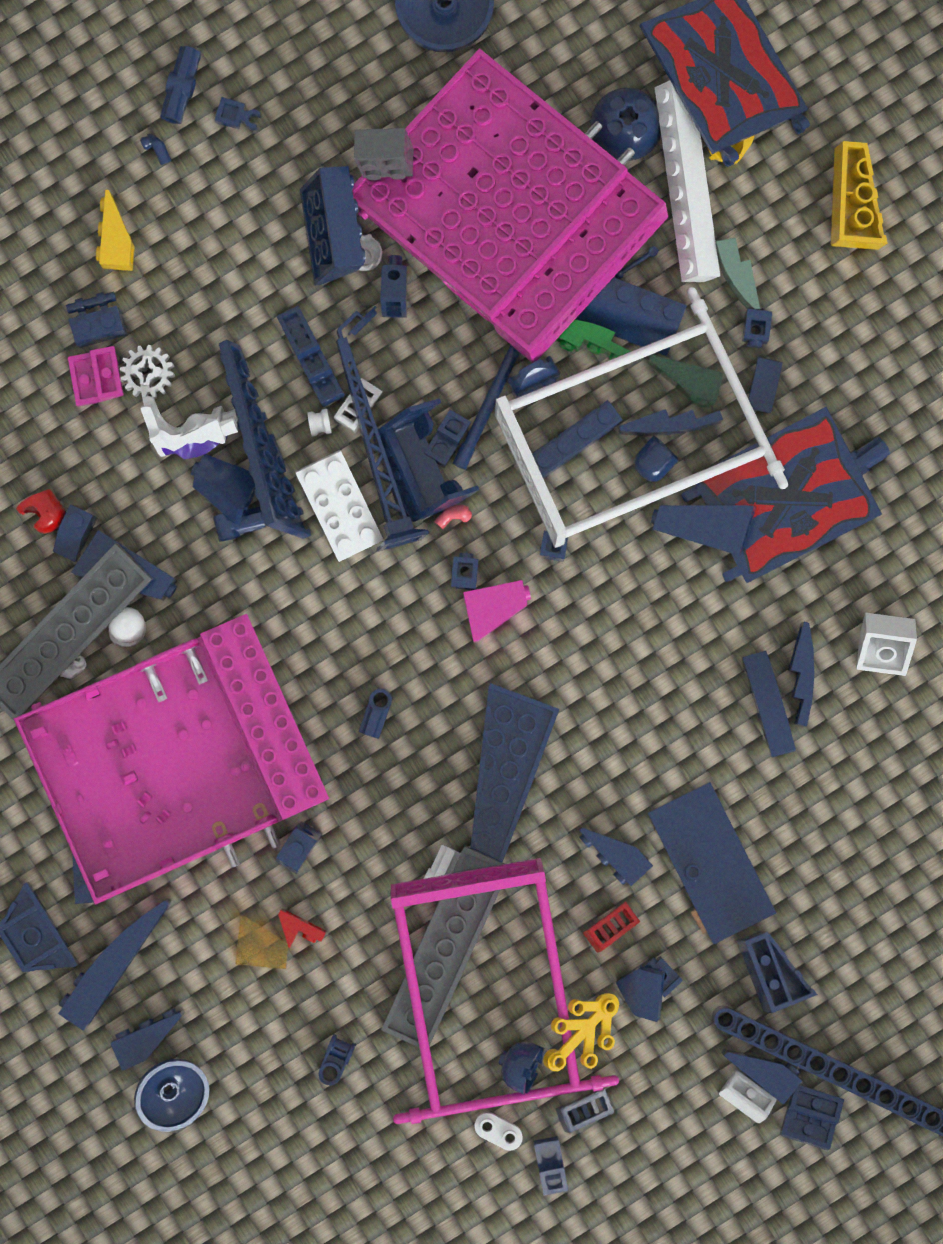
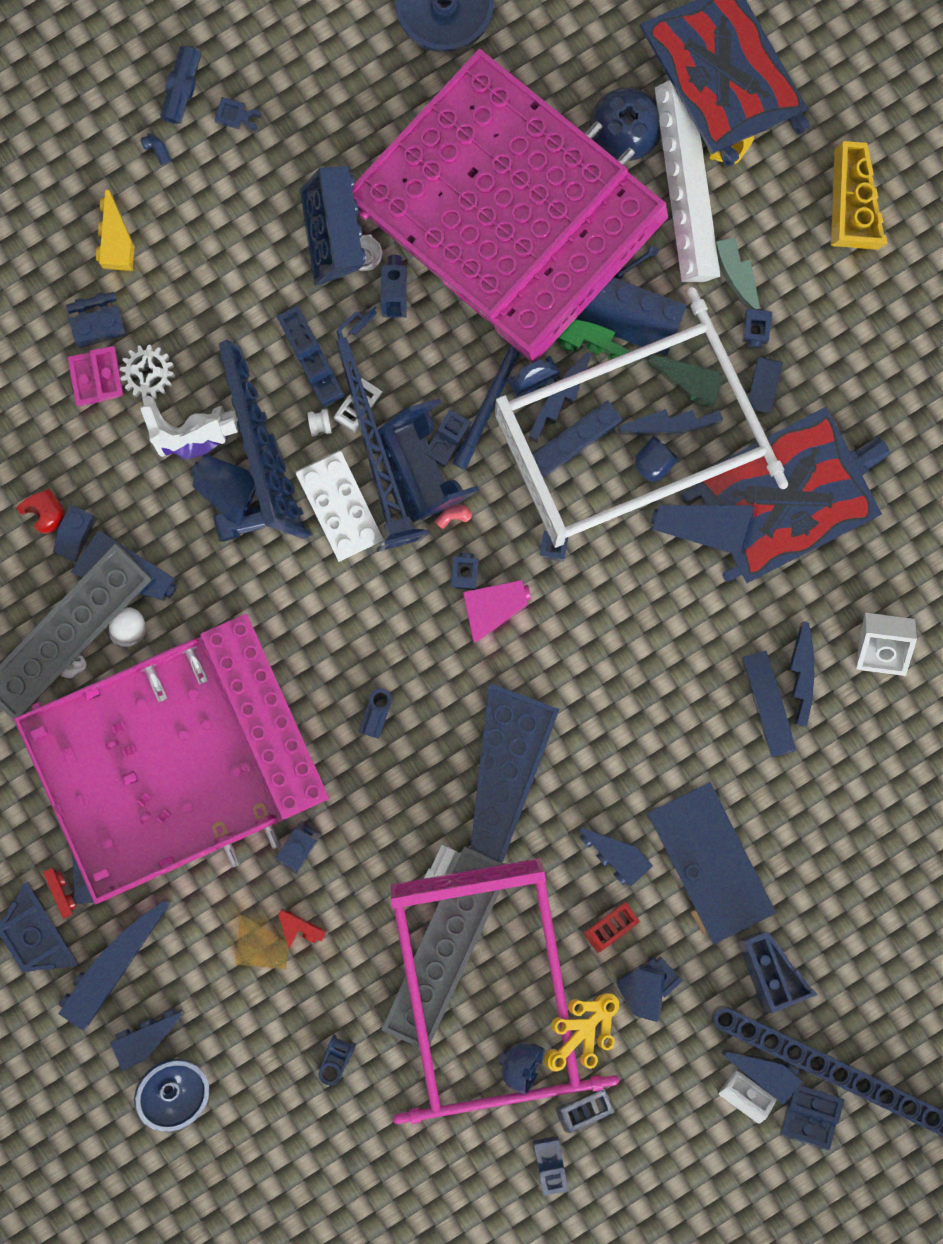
dark grey brick [354,128,414,180] -> none
white plate [475,1112,522,1151] -> none
none -> red plate [43,868,76,919]
none -> dark blue slope [528,352,592,443]

